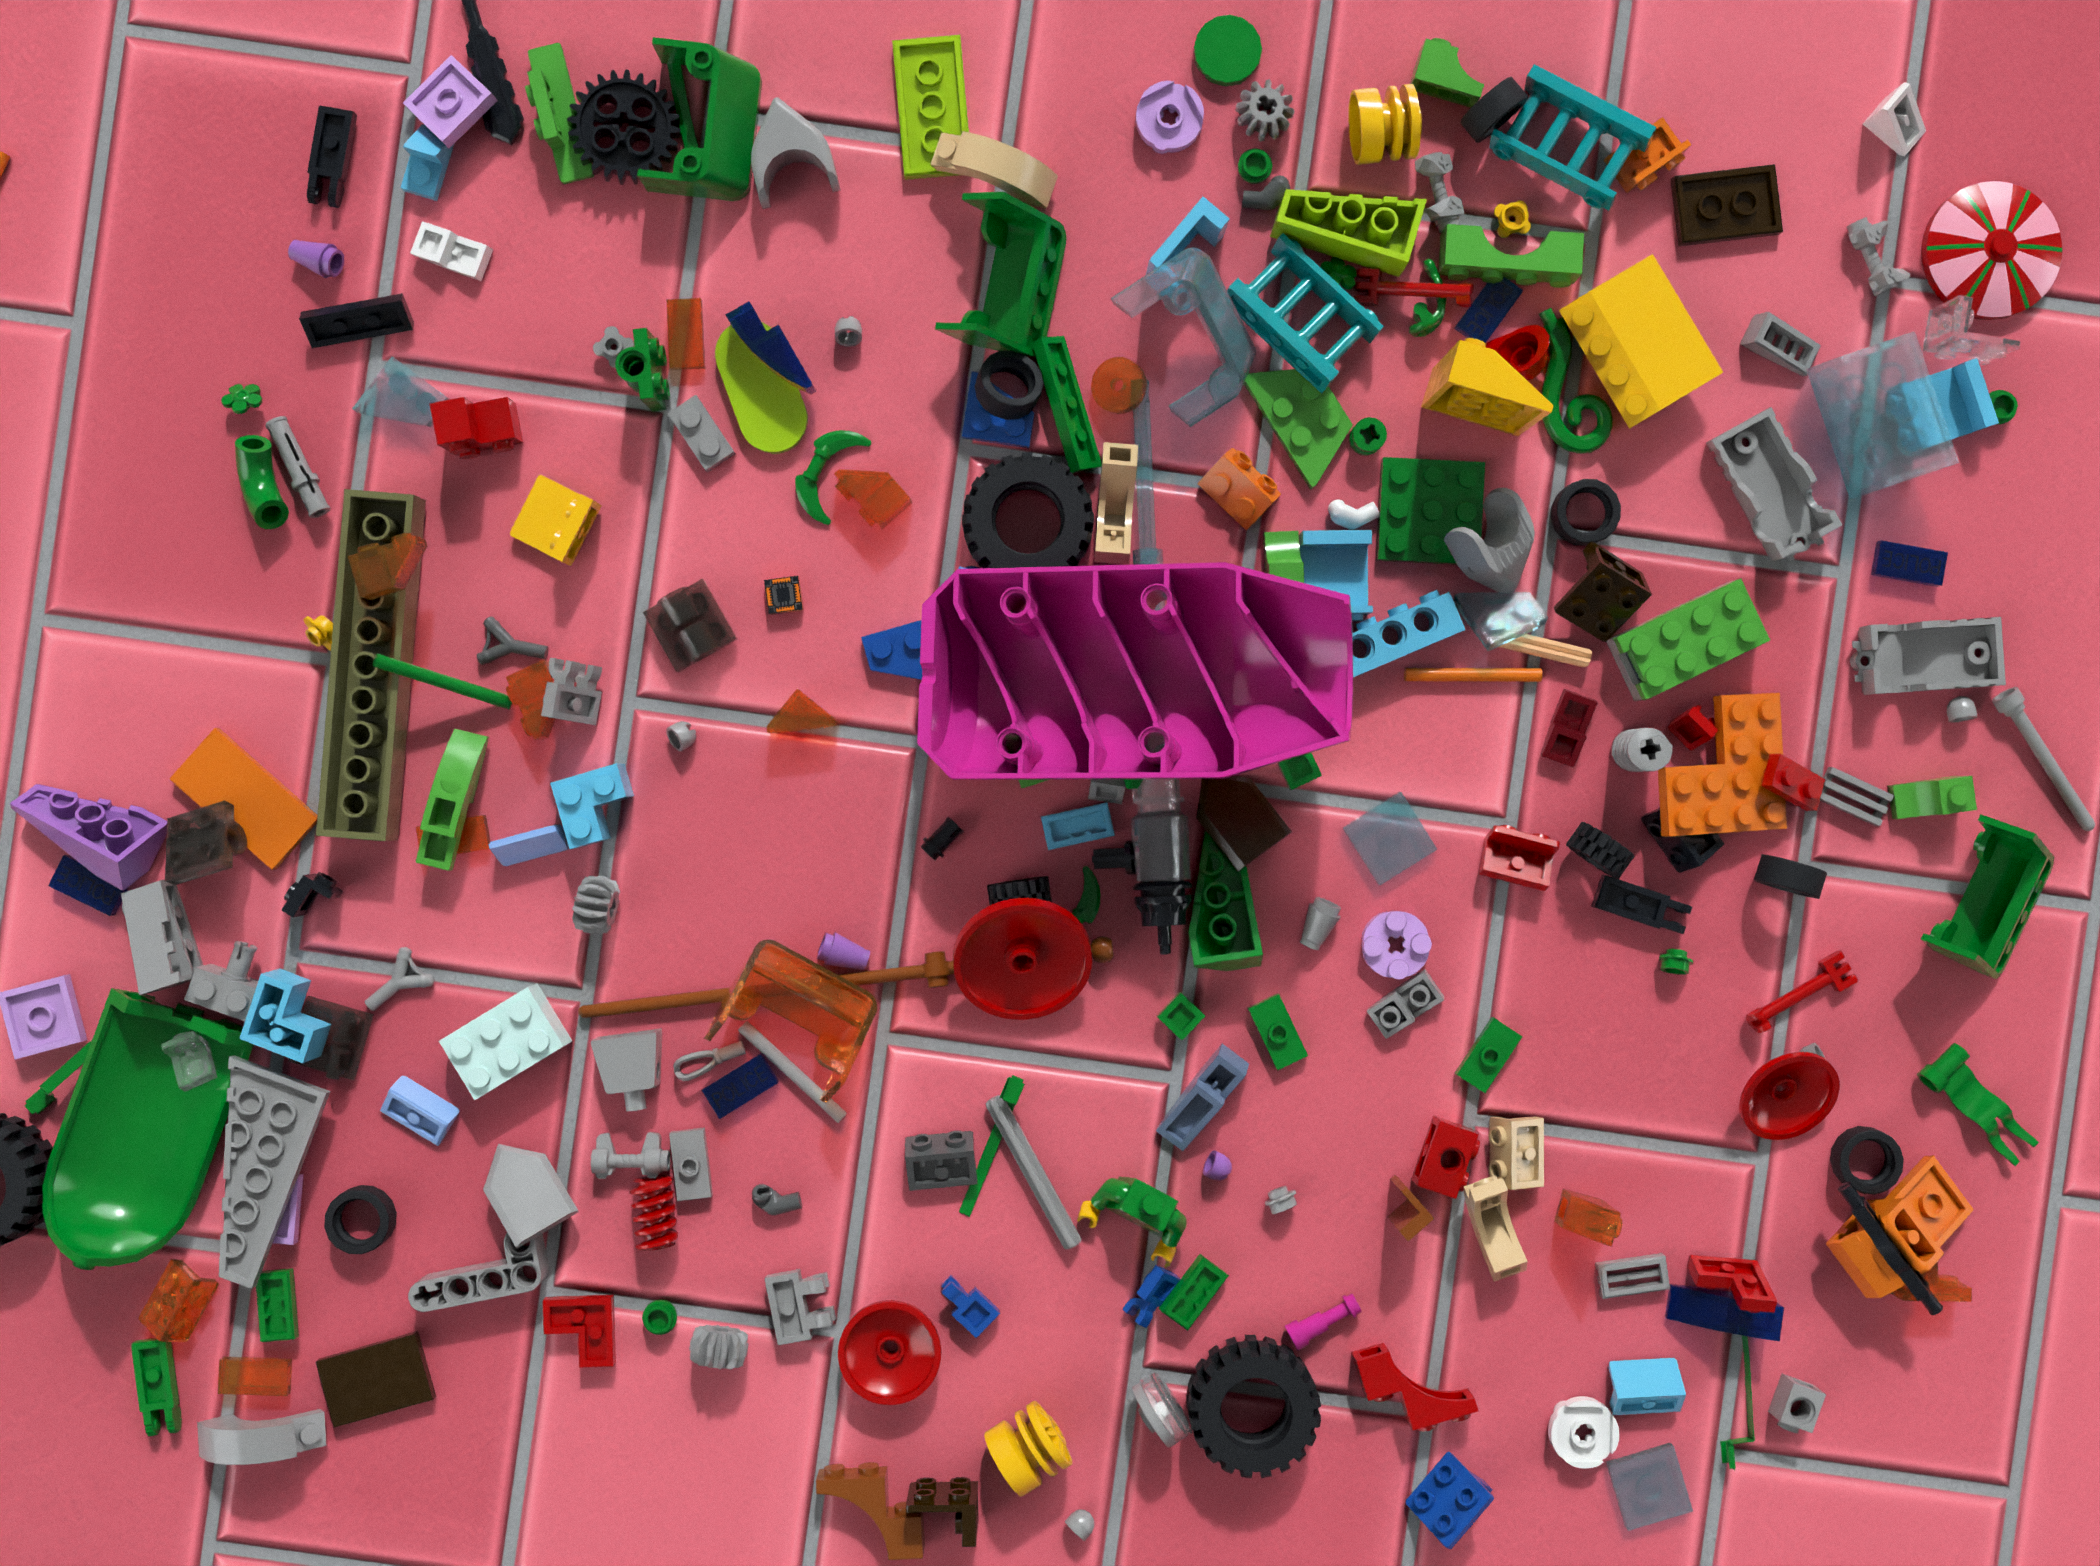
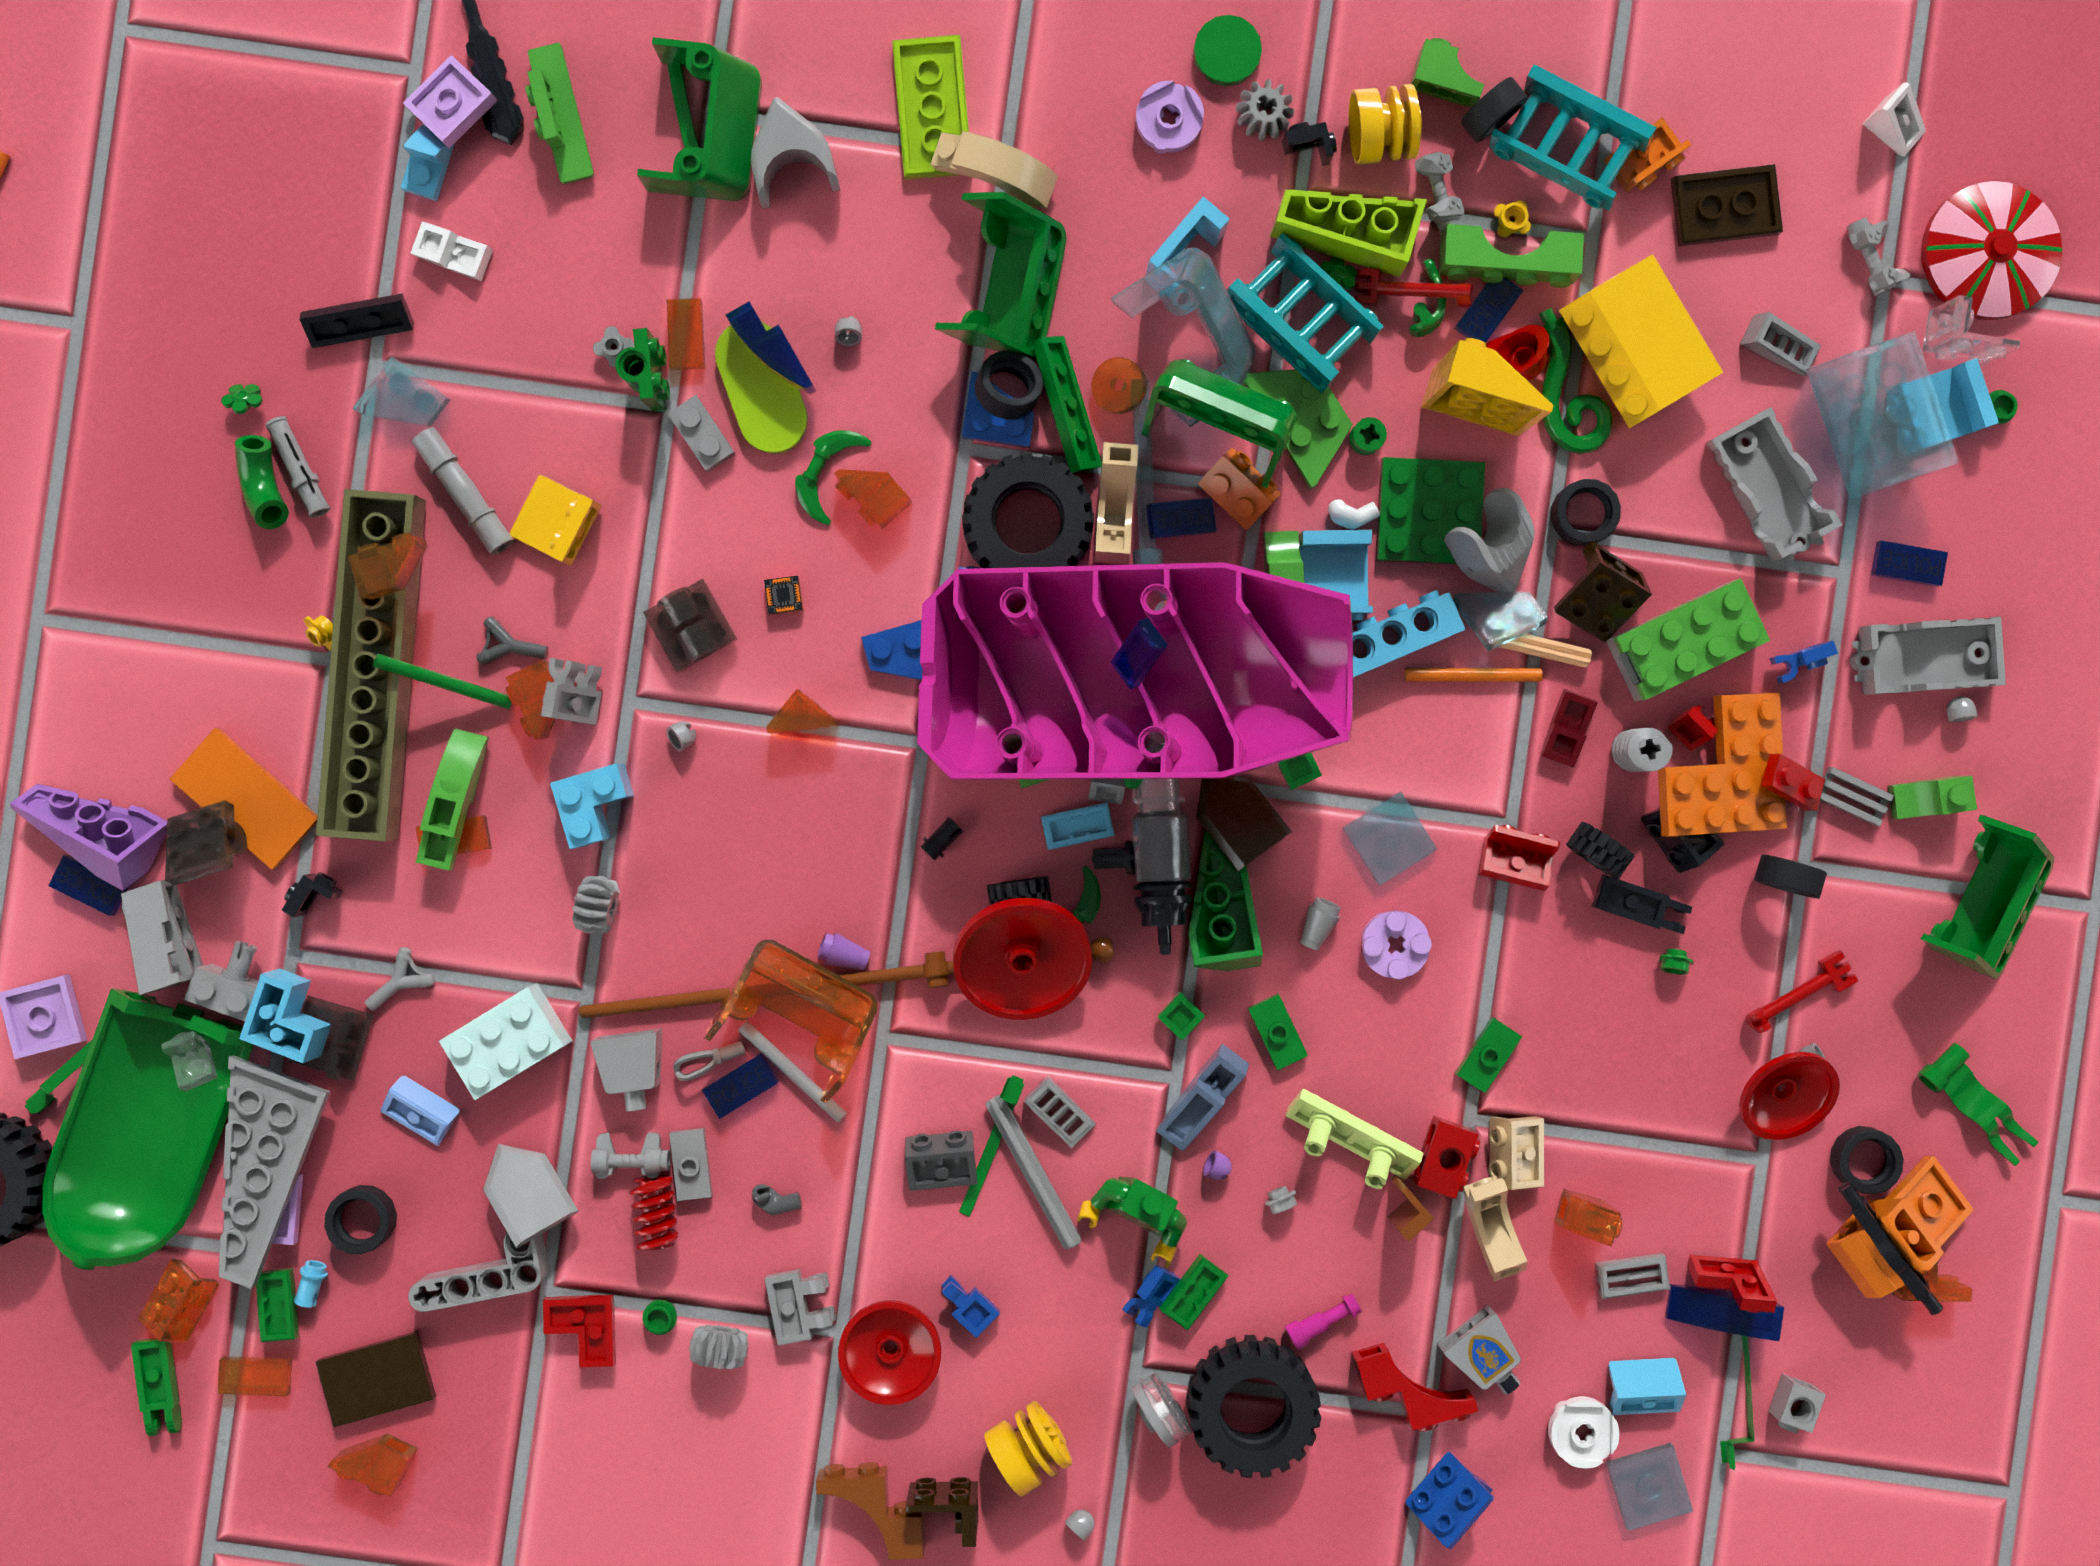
light grey arch [197,1409,326,1465] -> none
medium lavender cone [288,240,344,278] -> none
black hinge [306,105,357,208] -> none
red brick [429,397,523,459] -> none
light blue slope [488,824,568,866] -> none
black gear [567,70,681,185] -> none
green plate [1238,148,1272,184] -> none
dark grey arm [1242,175,1290,210] -> none
light grey slope [1367,969,1444,1039] -> none
light grey piece [1992,687,2095,831] -> none
none -> medium azure pin [294,1260,328,1308]
none -> clear orange slope [328,1433,418,1496]
none -> light grey piece [412,427,514,556]
none -> light grey slope [1024,1075,1096,1148]
none -> clear blue tile [1111,617,1168,689]
none -> green windscreen [1141,359,1297,488]
none -> clear blue tile [1145,498,1217,539]
none -> black bracket [1282,122,1337,166]
none -> yellowish green plate [1285,1089,1423,1189]
none -> light grey torso [1438,1304,1521,1395]
none -> blue plate [1769,641,1838,684]

